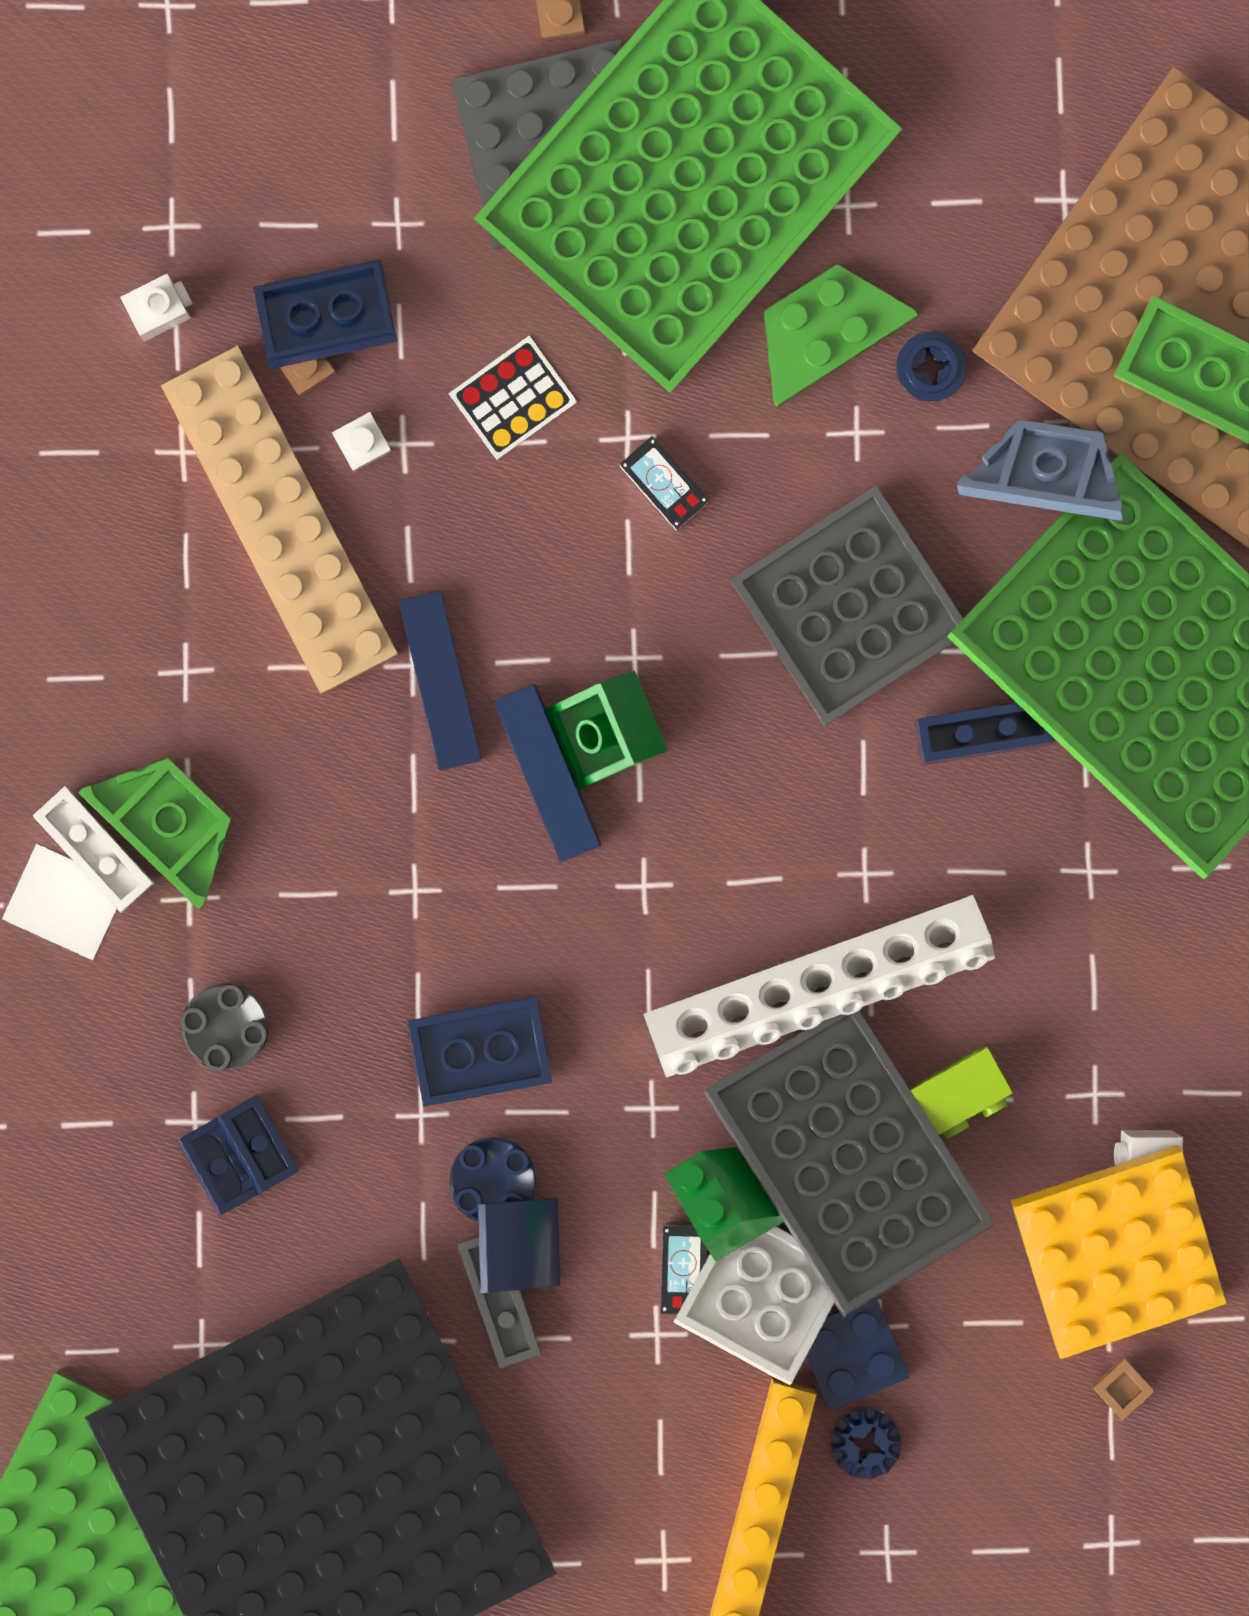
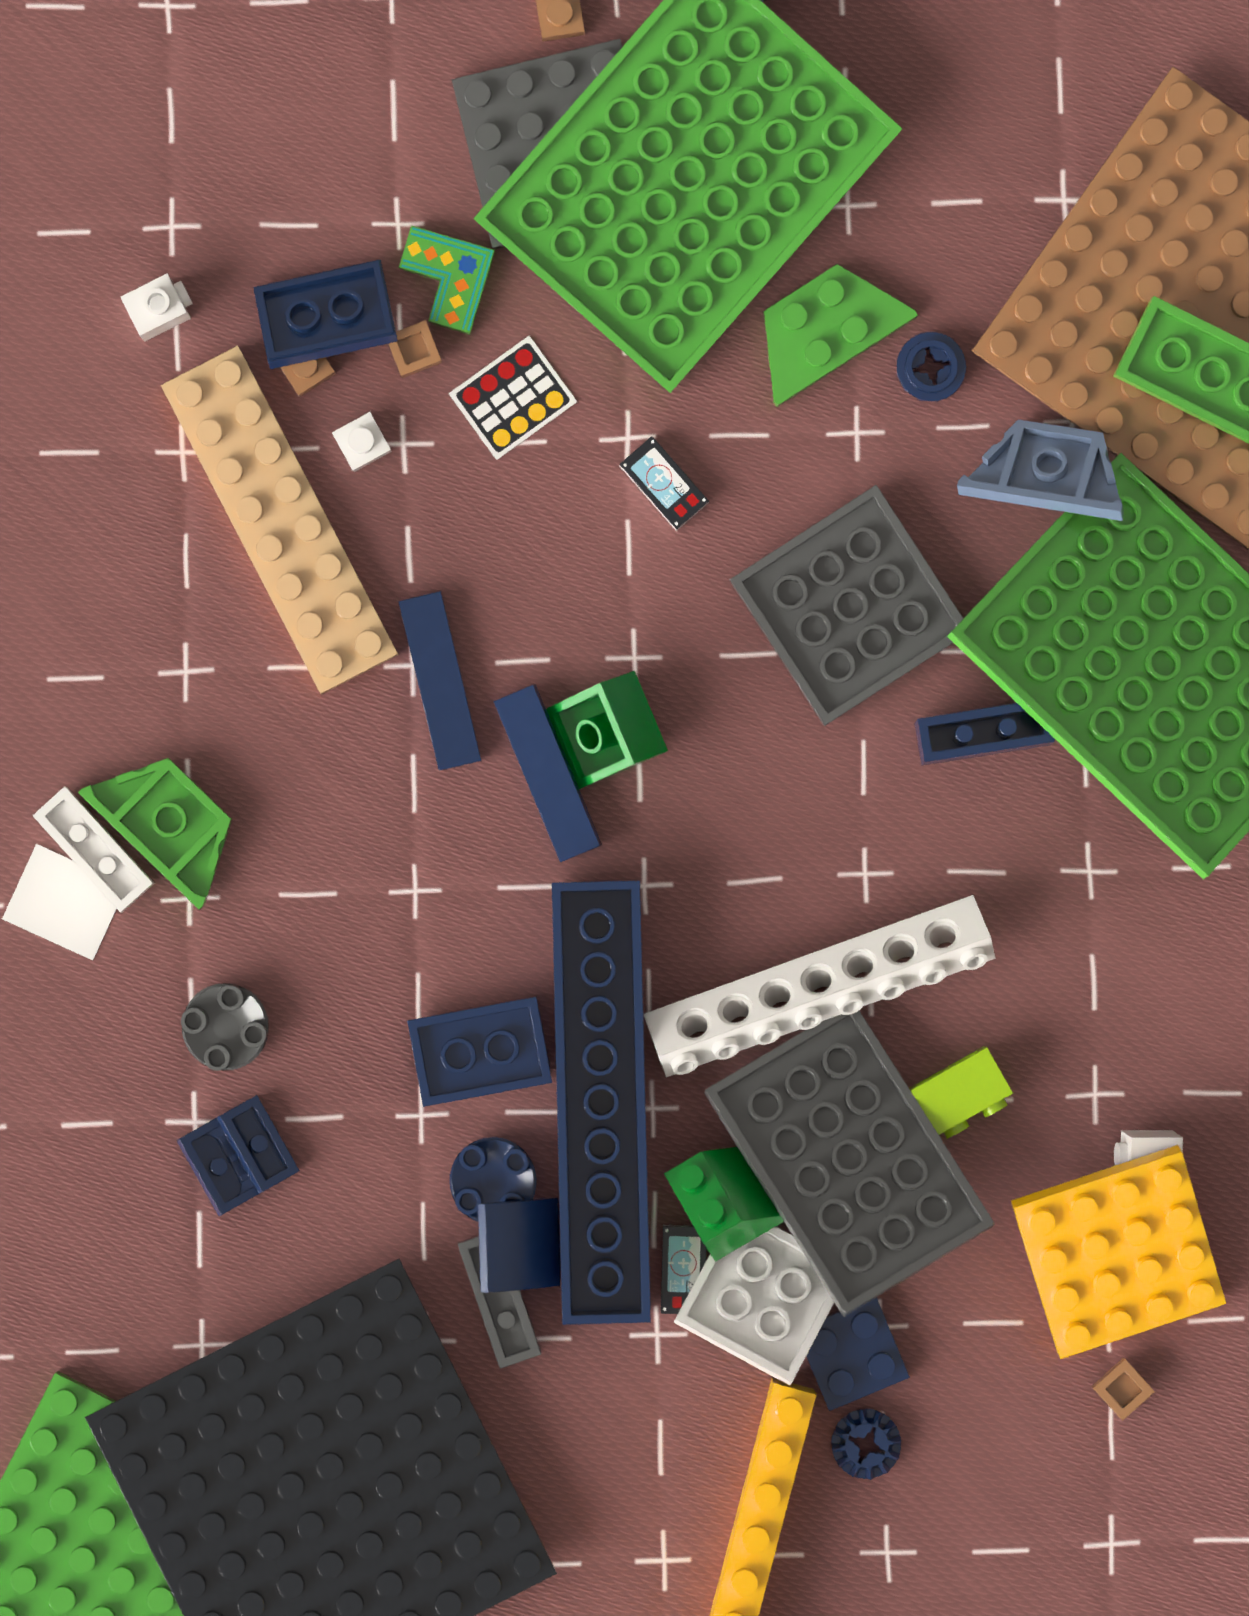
none -> medium nougat plate [389,320,442,378]
none -> bright green tile [399,226,495,335]
none -> dark blue brick [552,881,651,1325]

